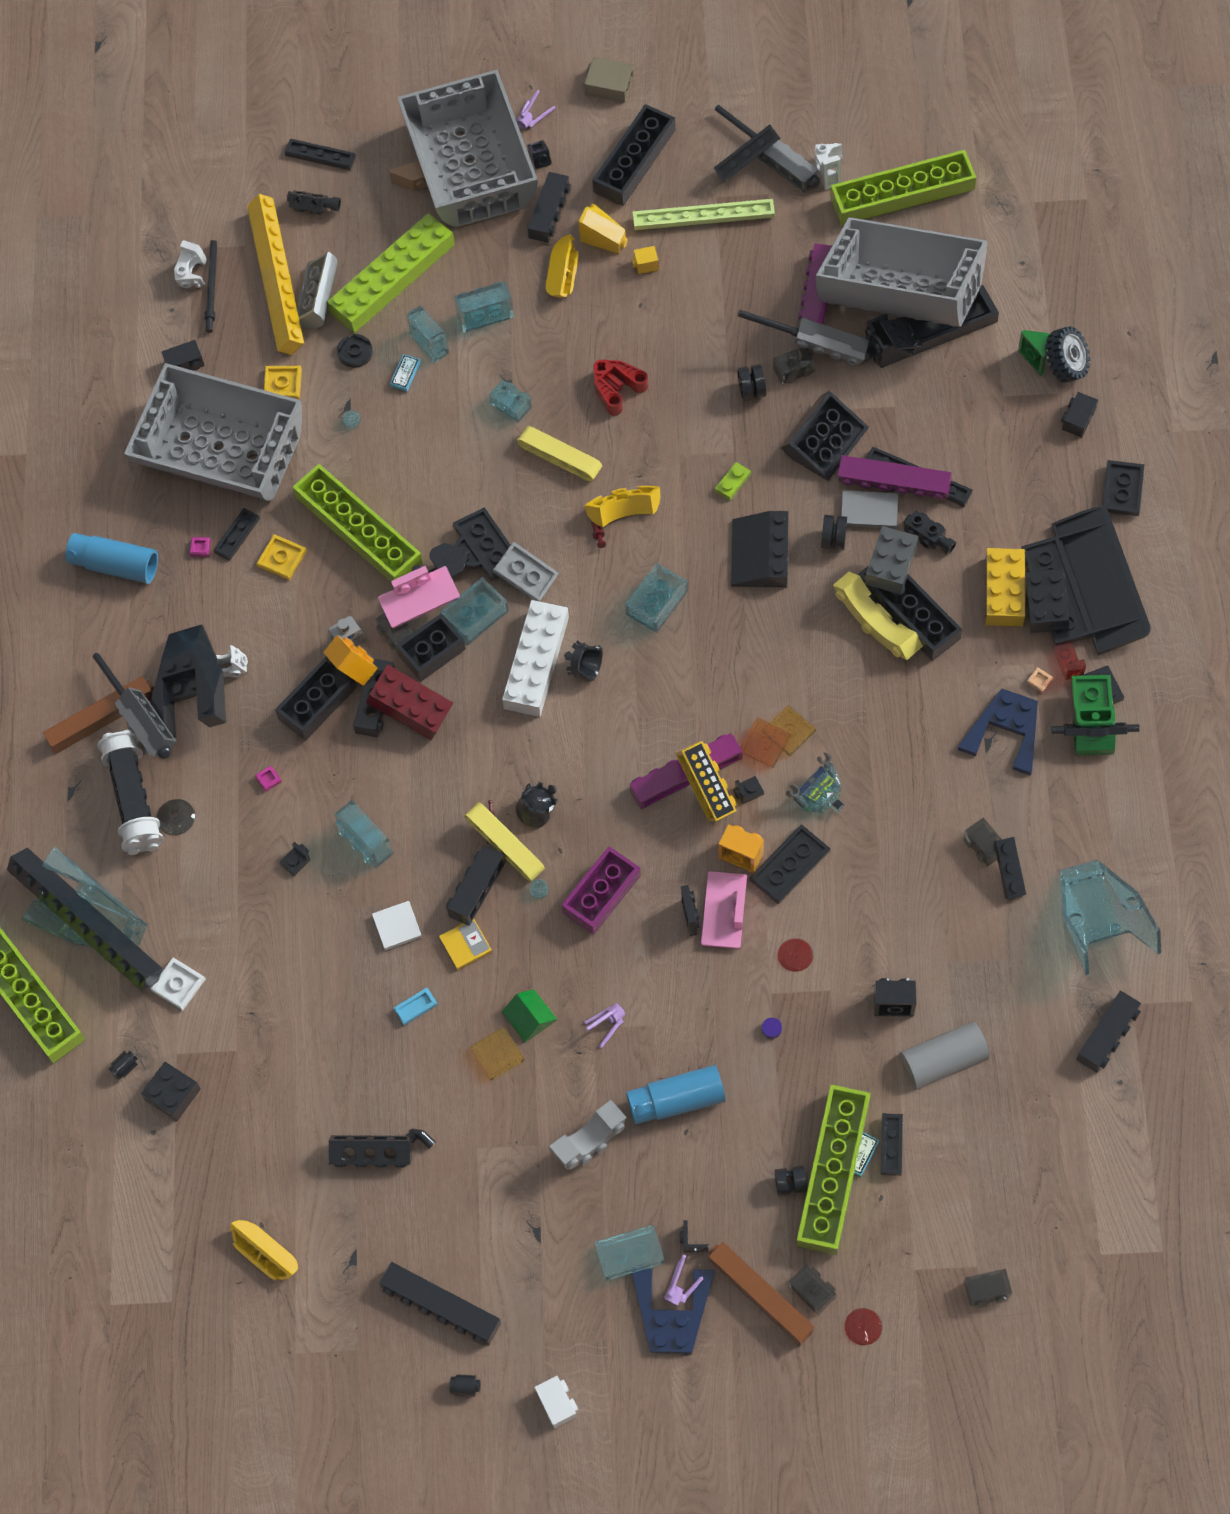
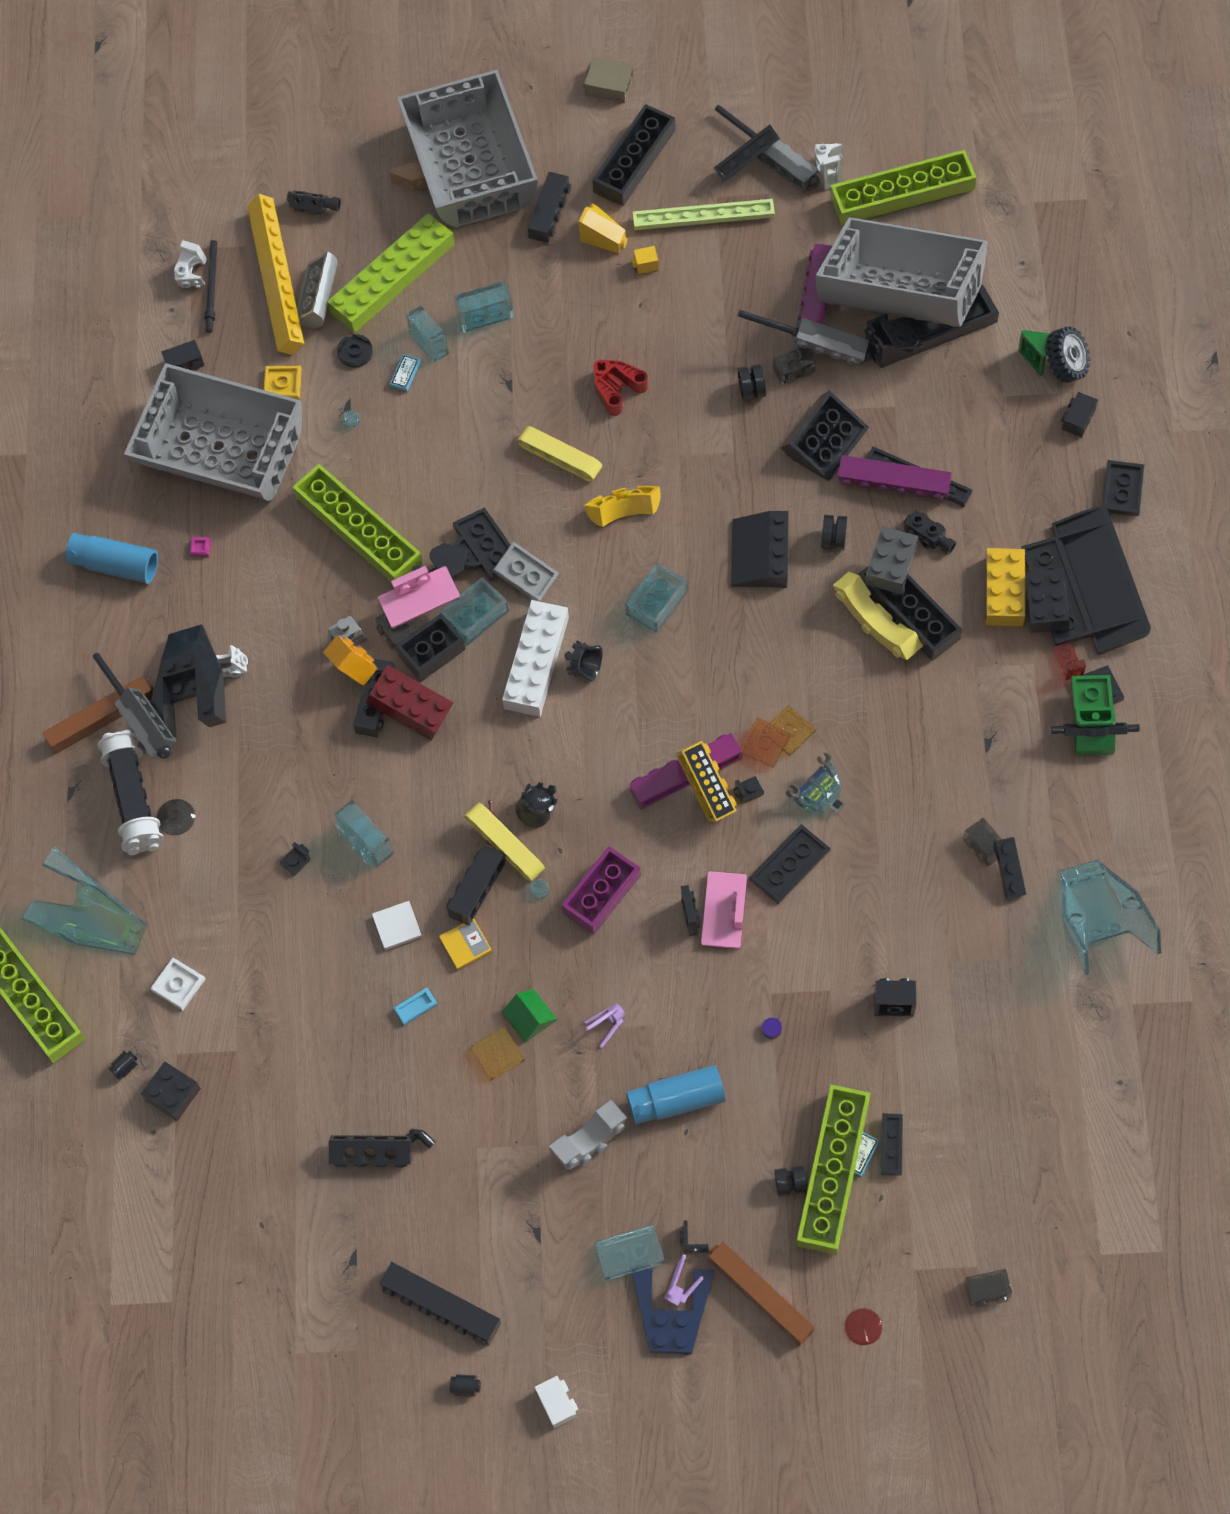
black brick [7,847,163,991] -> none
black tile [214,508,260,561] -> none
yellow brick [229,1220,298,1280] -> none
dark pink tile [255,765,282,792] -> none
yellow tile [256,534,307,581] -> none
black brick [275,656,357,741] -> none
black tile [284,138,356,171] -> none
clear light blue brick [489,380,532,422] -> none
lavender plant [516,90,556,129] -> none
black bracket [527,140,552,169] -> none
yellow brick [546,234,579,298] -> none
dark red piece [591,521,606,548] -> none
lime plate [715,462,751,501] -> none
light orange brick [718,824,764,874] -> none
clear red piece [778,938,813,972] -> none
clear smoke brick [789,1264,836,1316] -> none
light grey tile [841,490,898,529] -> none
light grey brick [899,1021,990,1090] -> none
dark blue wing [958,689,1038,776] -> none
light nougat tile [1026,667,1053,694] -> none
black brick [1076,990,1141,1073] -> none

